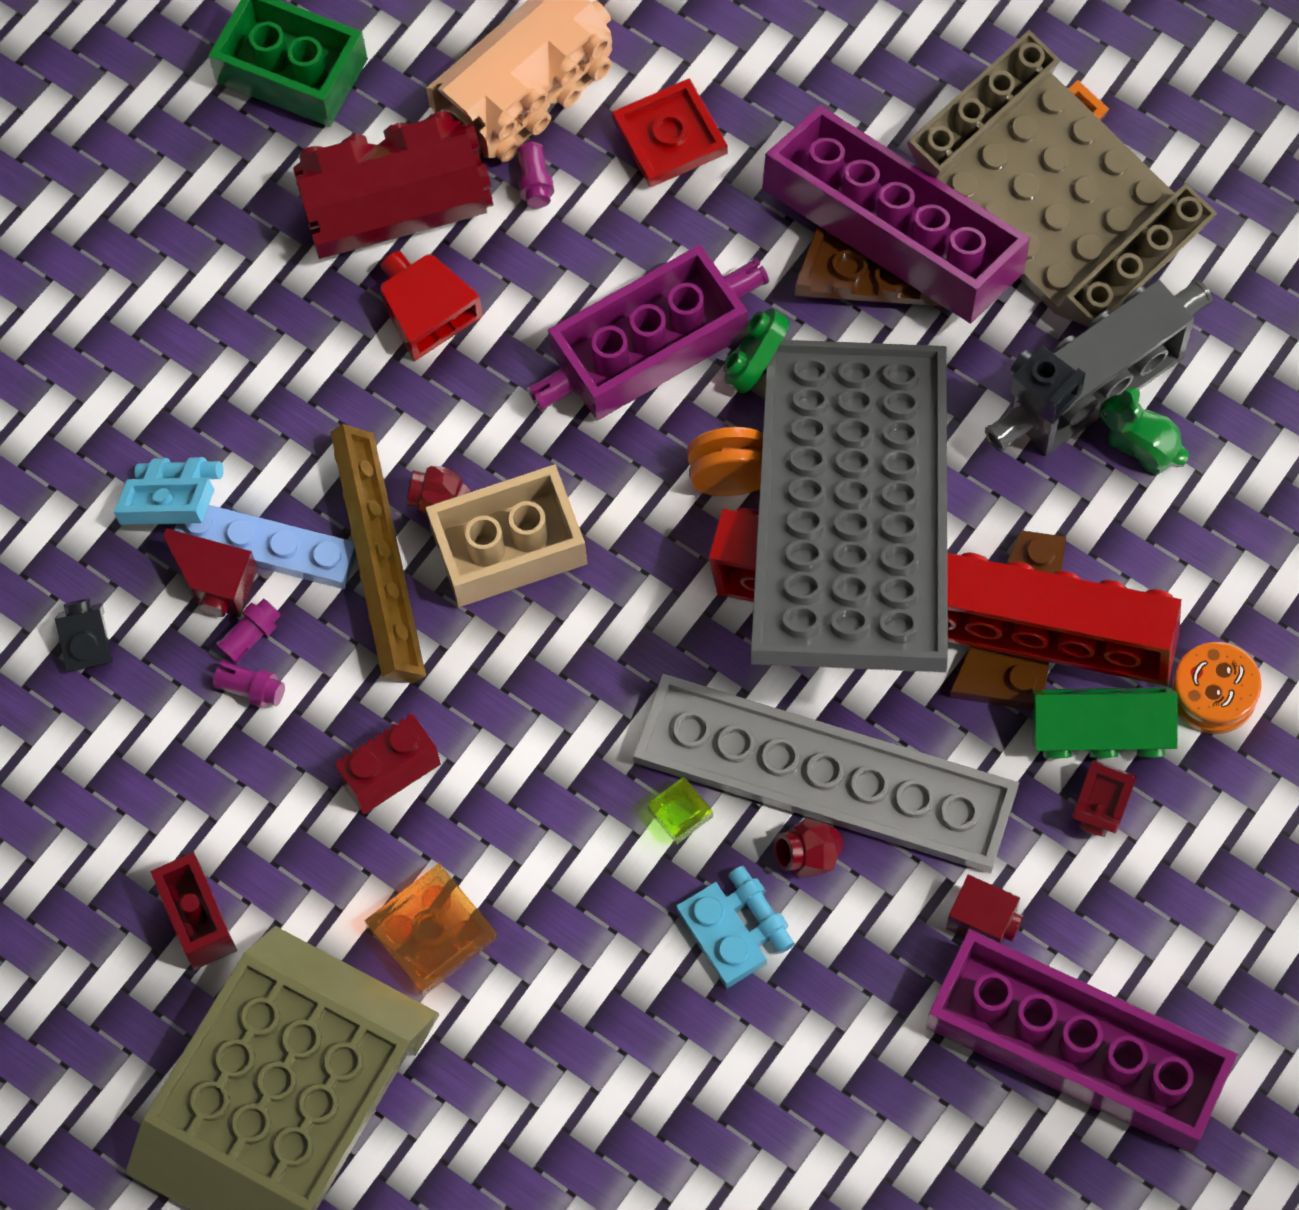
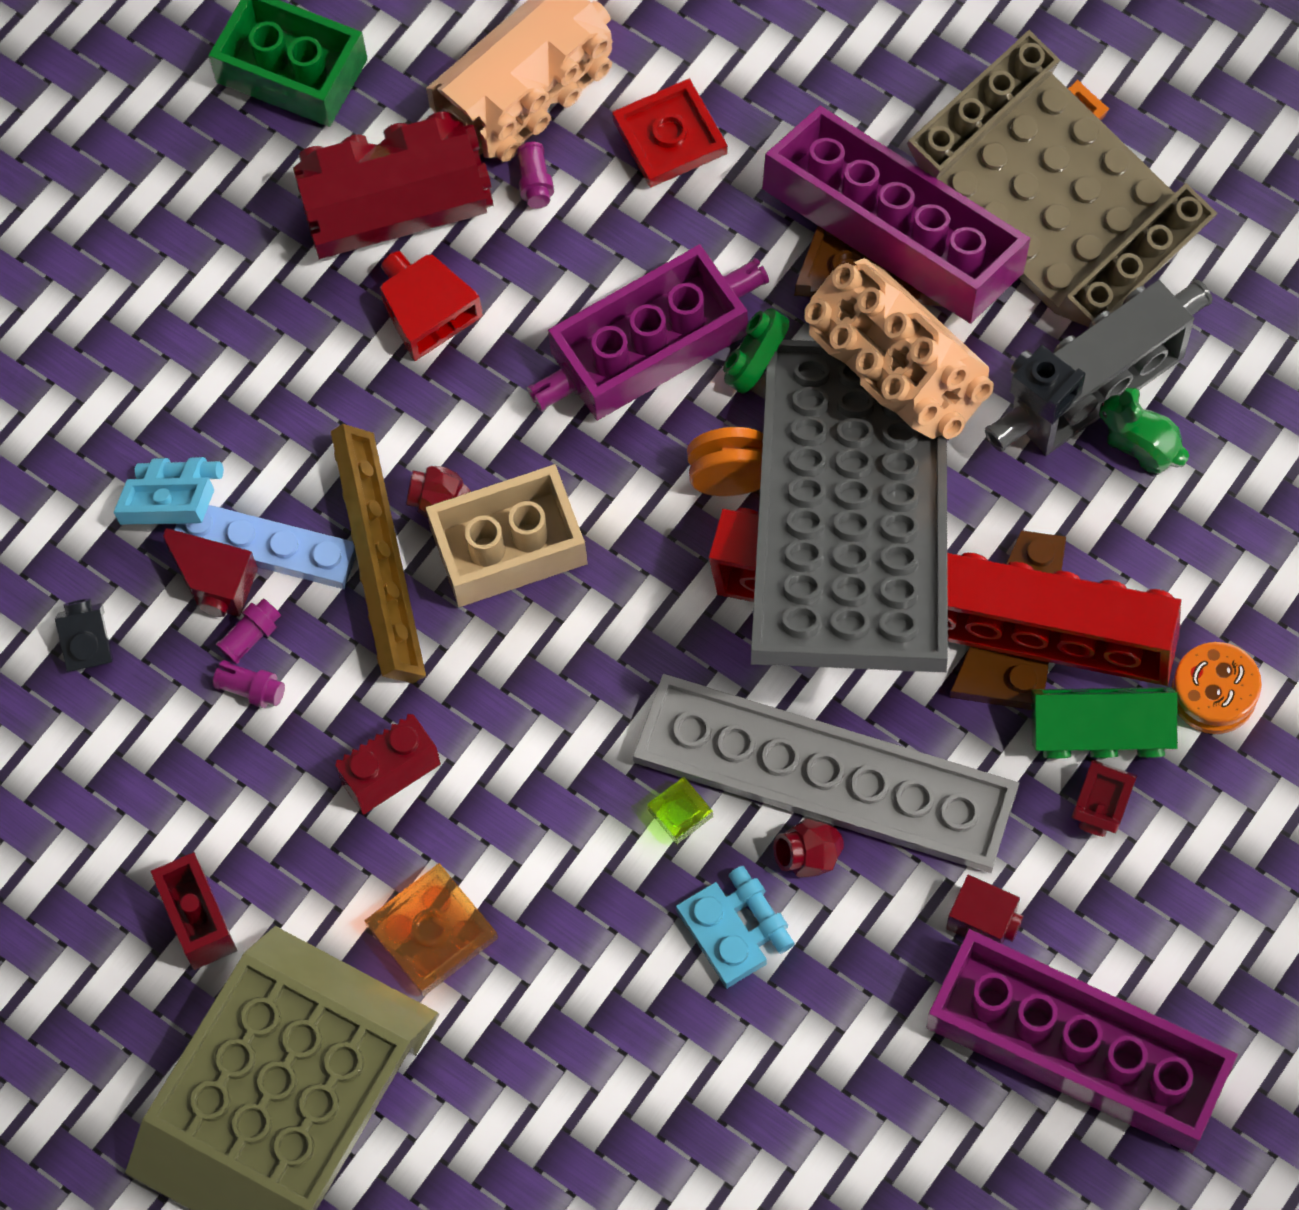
none -> light nougat brick [805,258,994,439]

